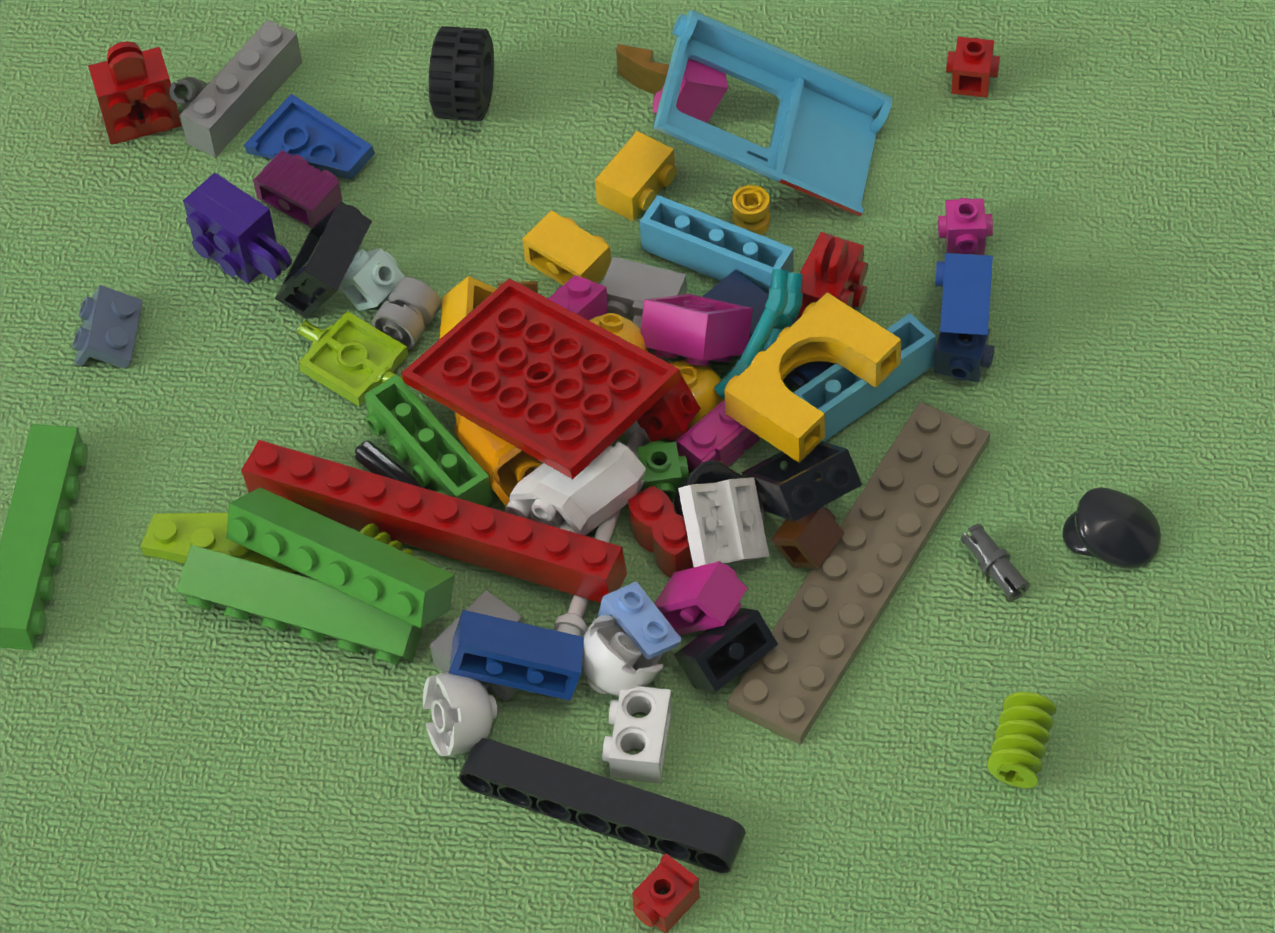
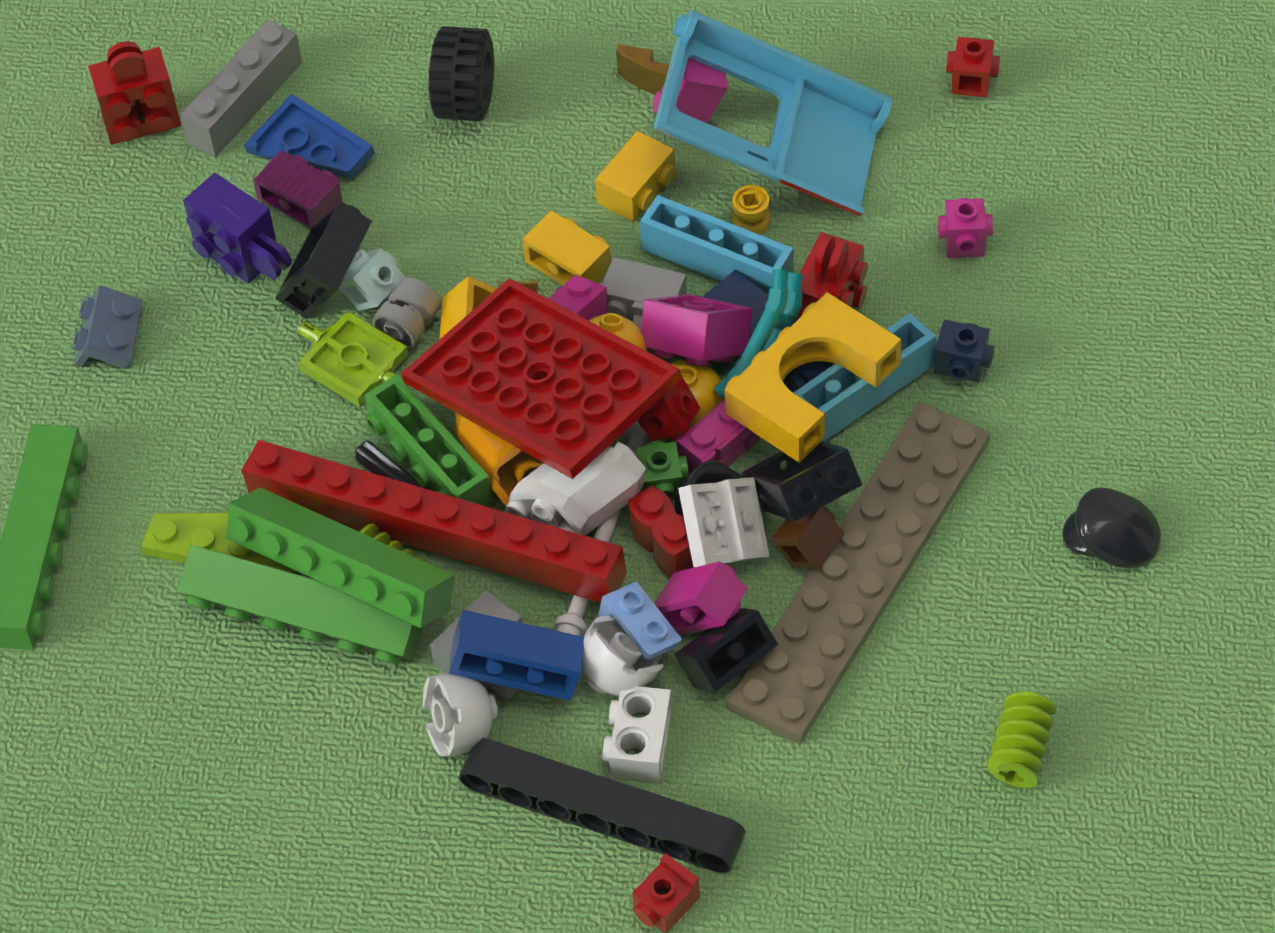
dark grey pin [169,77,208,106] -> none
blue wedge [935,253,993,335] -> none
dark grey pin [960,524,1030,601] -> none

